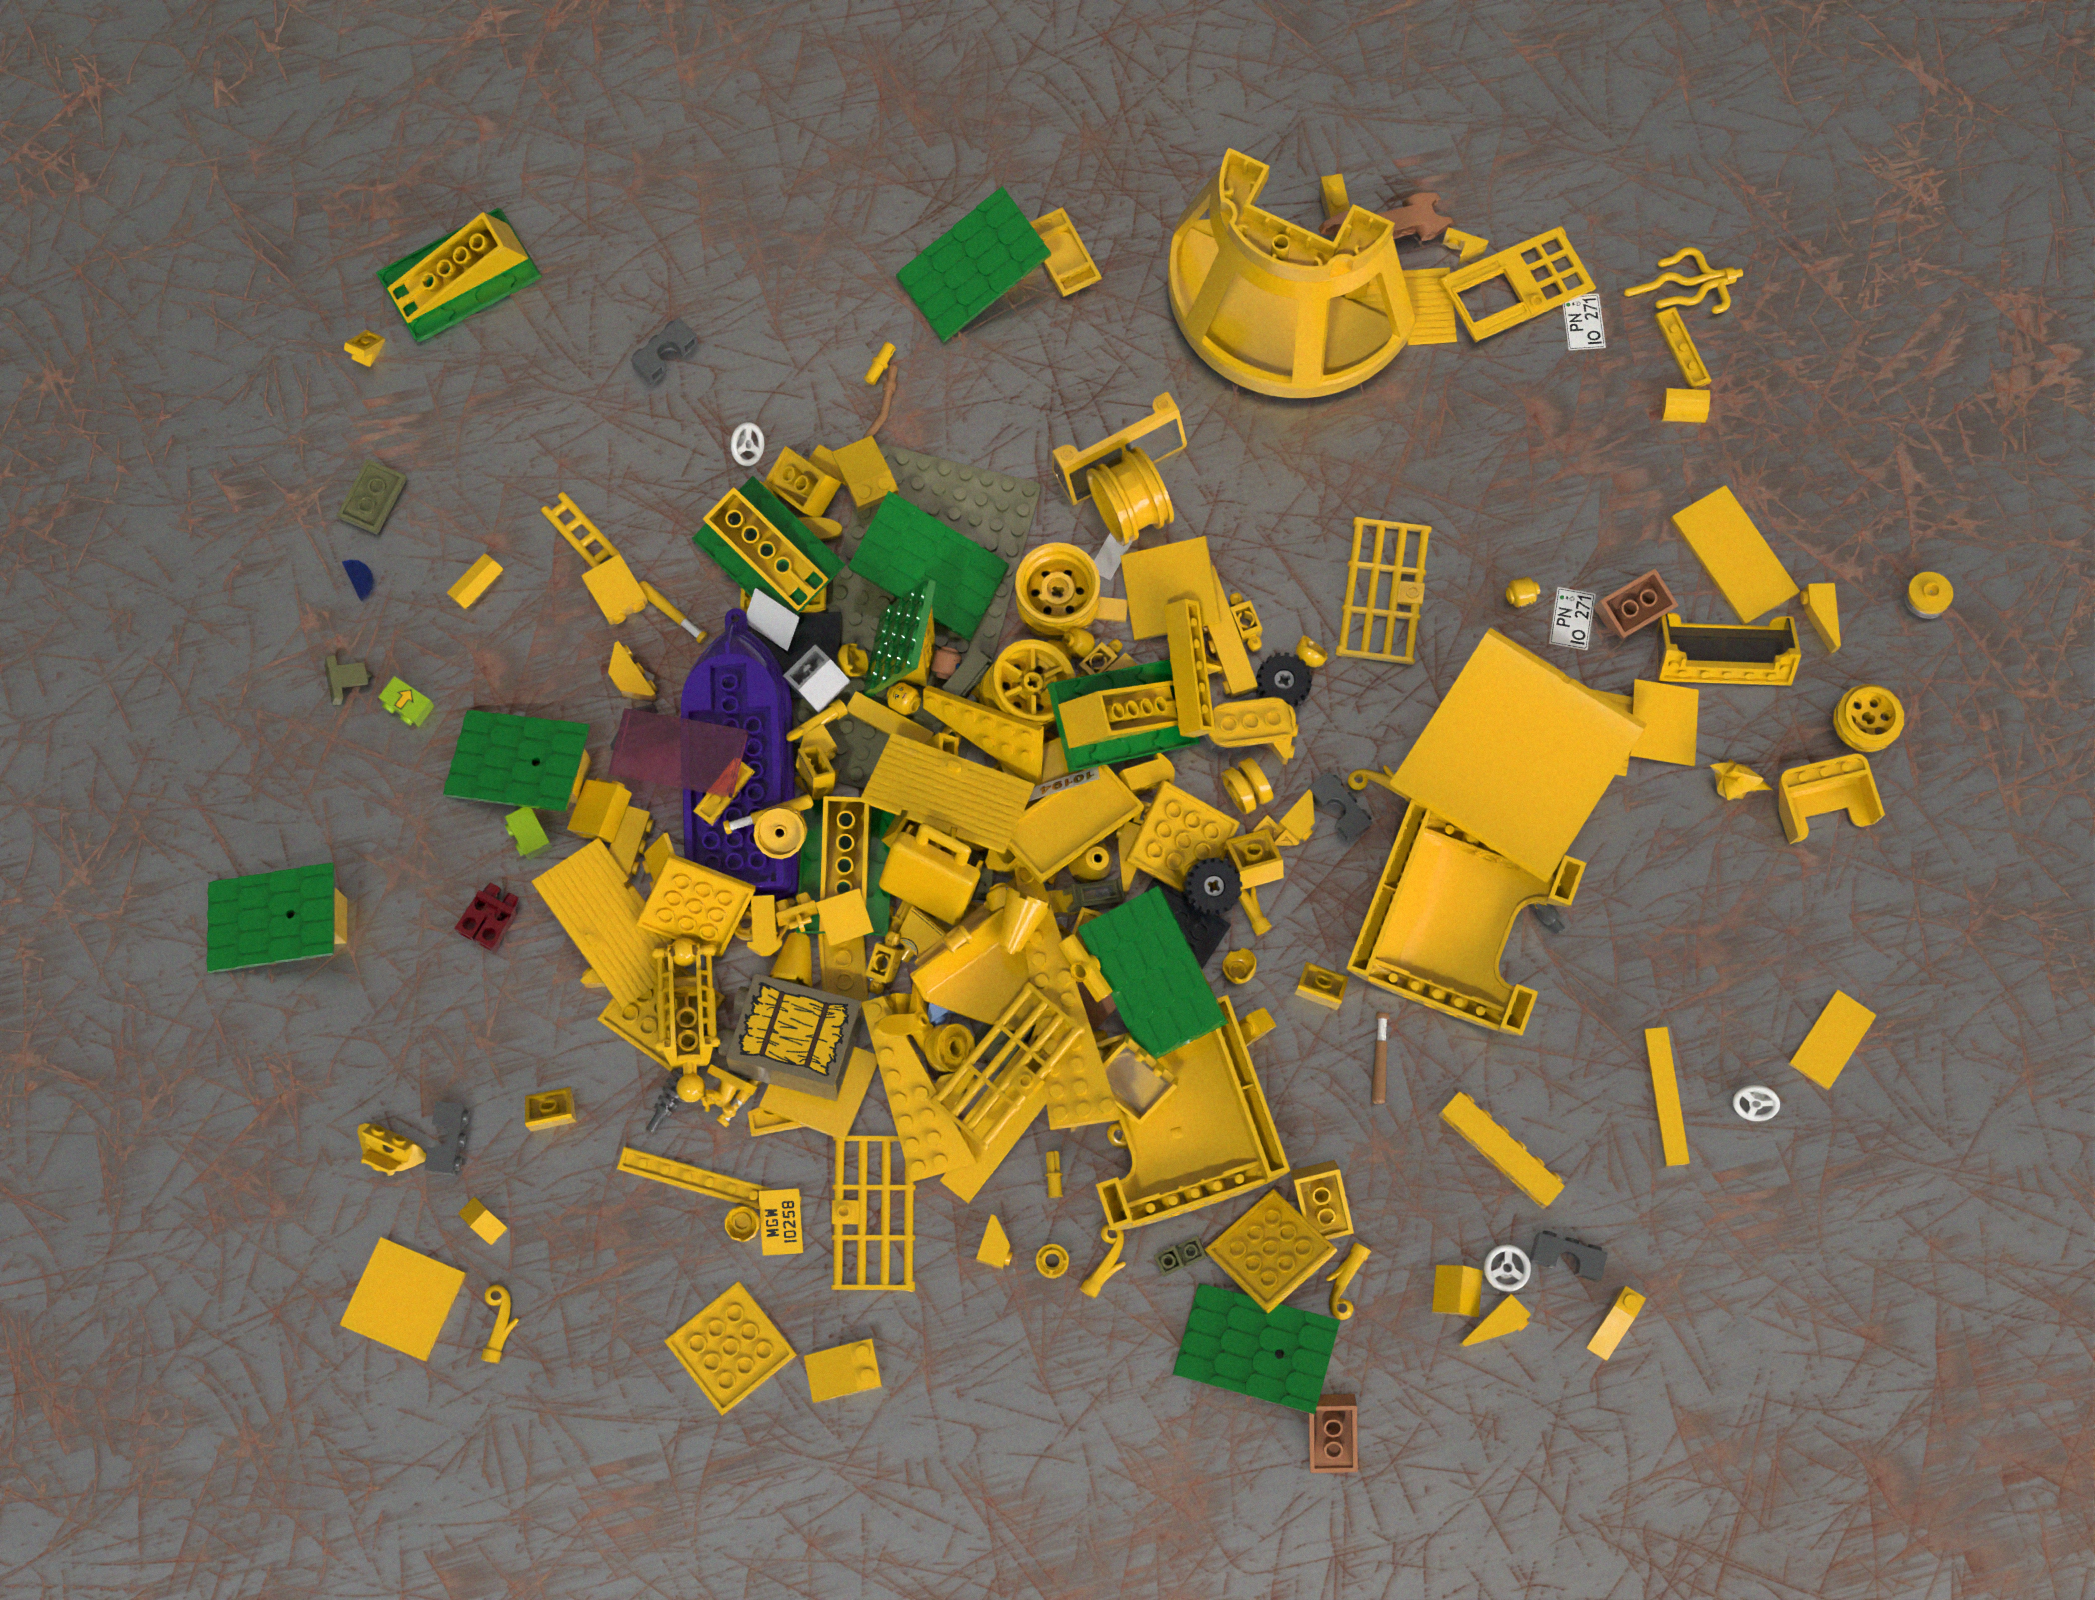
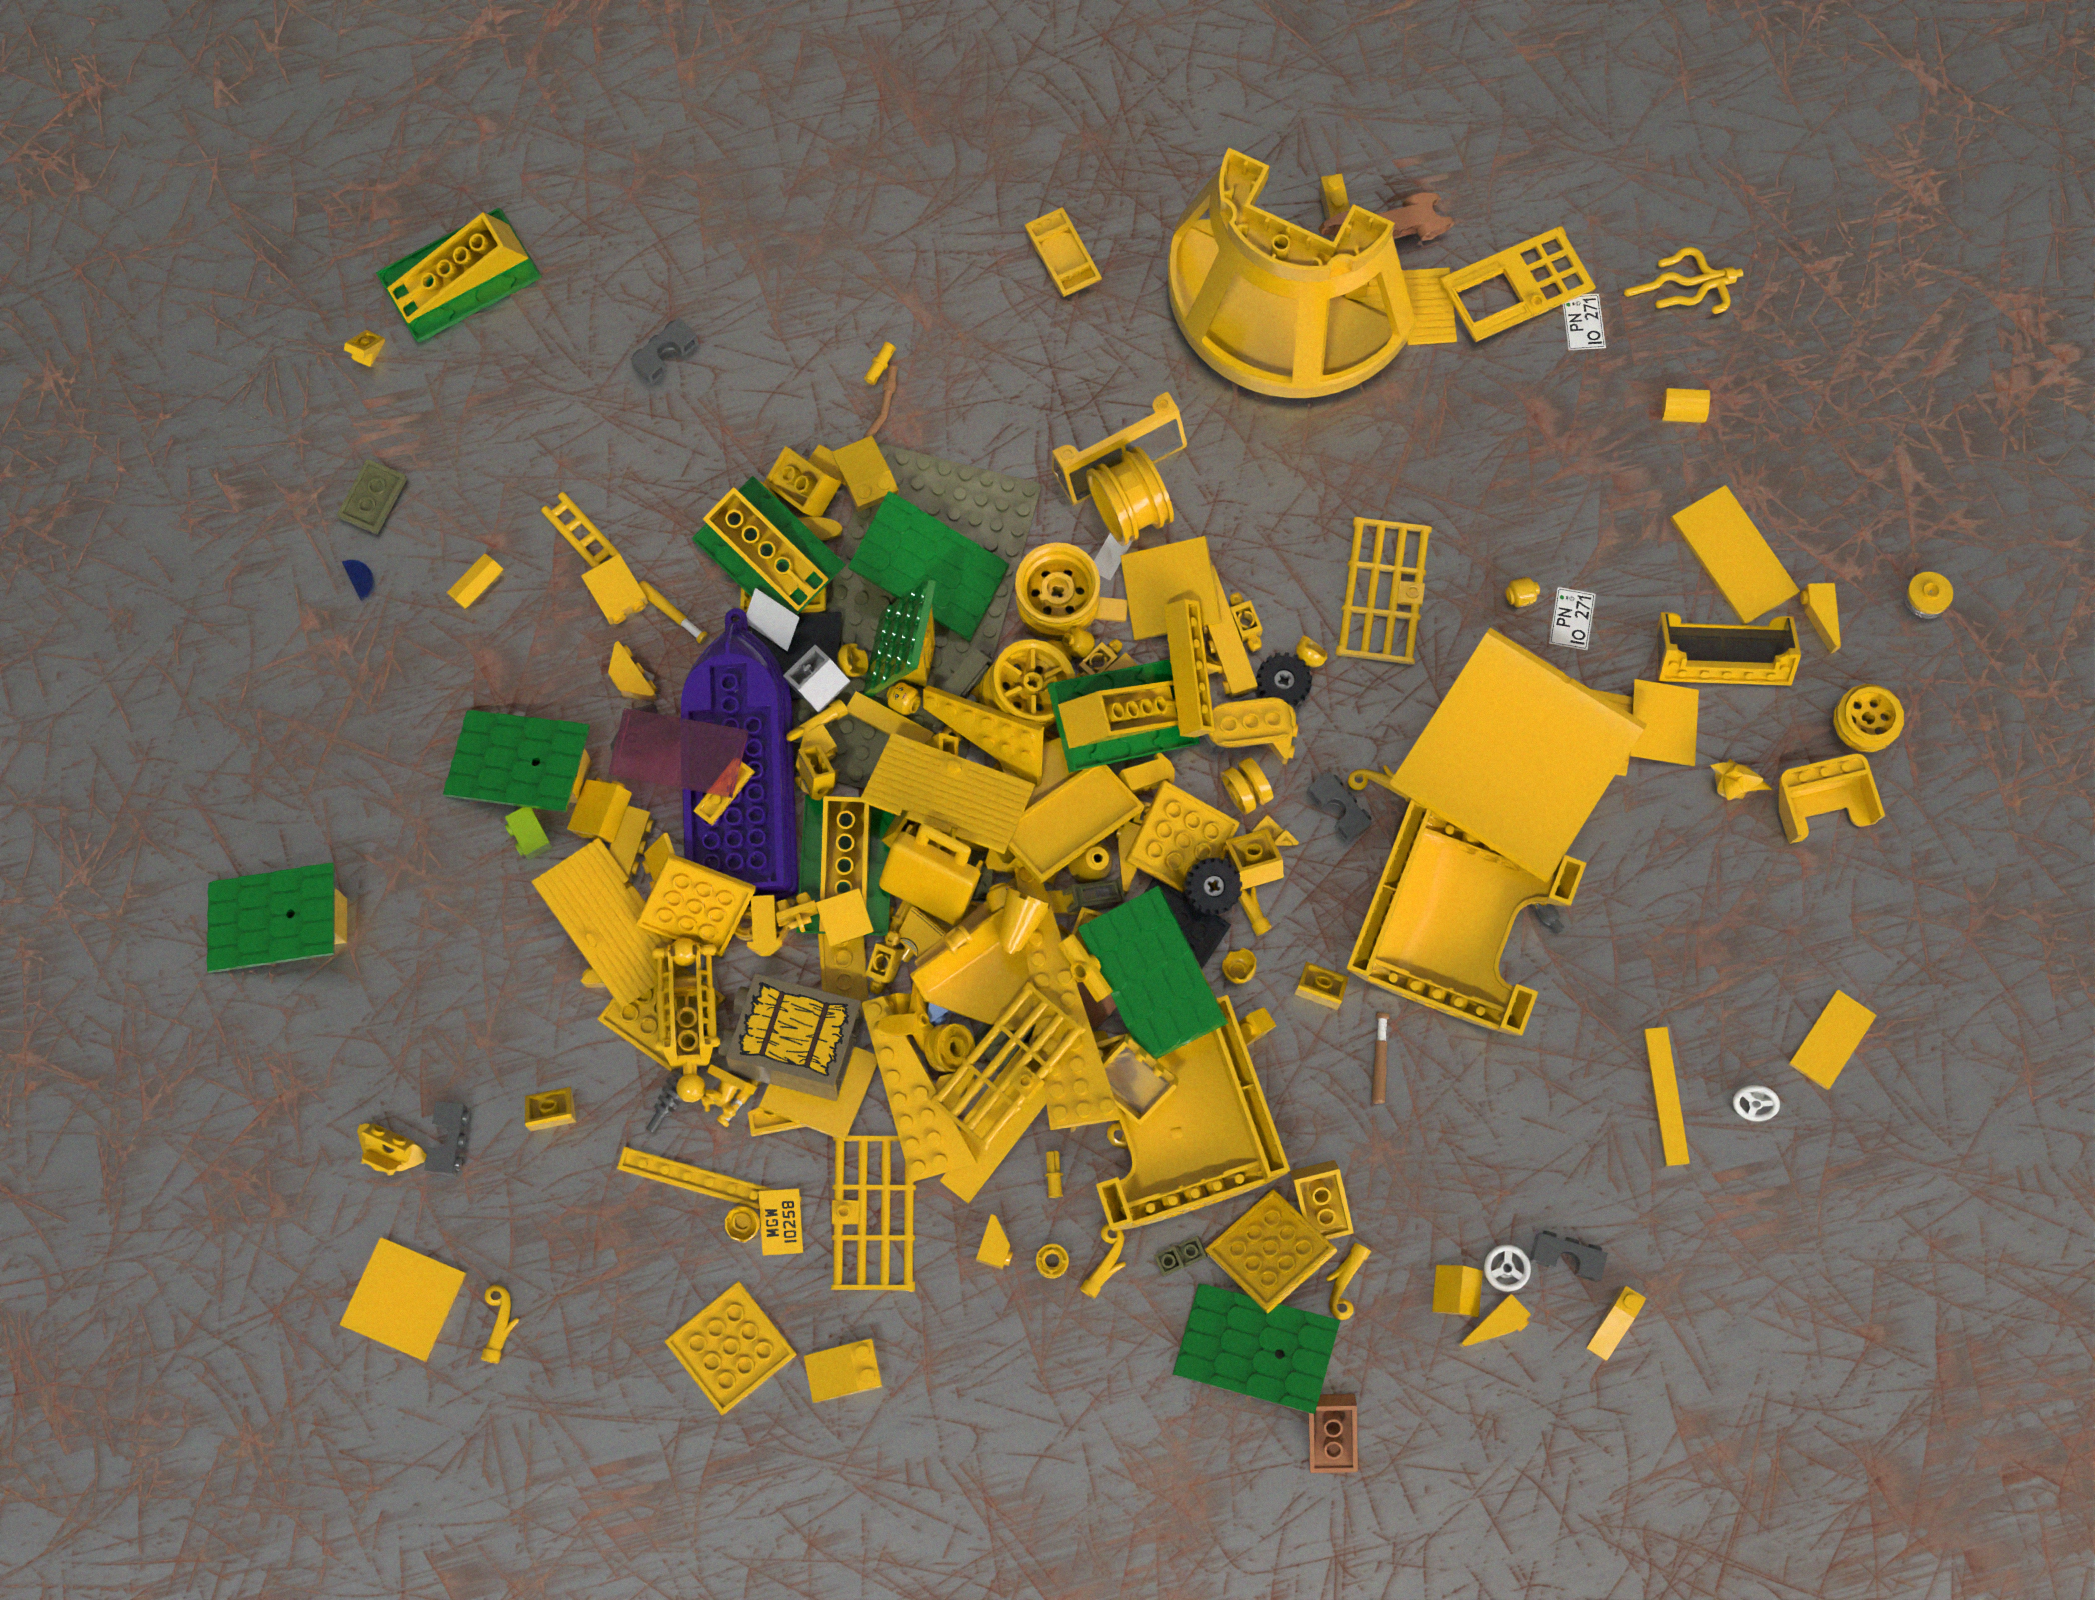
olive piece [324,655,372,706] -> none
lime brick [378,676,435,727] -> none
dark red hips [454,882,520,954] -> none
yellow slope [458,1196,508,1245] -> none
yellow piece [723,794,813,834] -> none
white piece [731,422,765,466] -> none
yellow wheel [754,805,807,859] -> none
yellow cone [768,931,813,988] -> none
green piece [896,186,1051,343] -> none
nougat head [931,646,962,680] -> none
white sticker [1029,766,1099,801] -> none
yellow slope [1278,789,1315,843] -> none
yellow brick [1438,1091,1565,1209] -> none
yellow slope [1442,227,1488,265] -> none
nougat slope [1593,568,1679,639] -> none
yellow tile [1654,307,1712,389] -> none

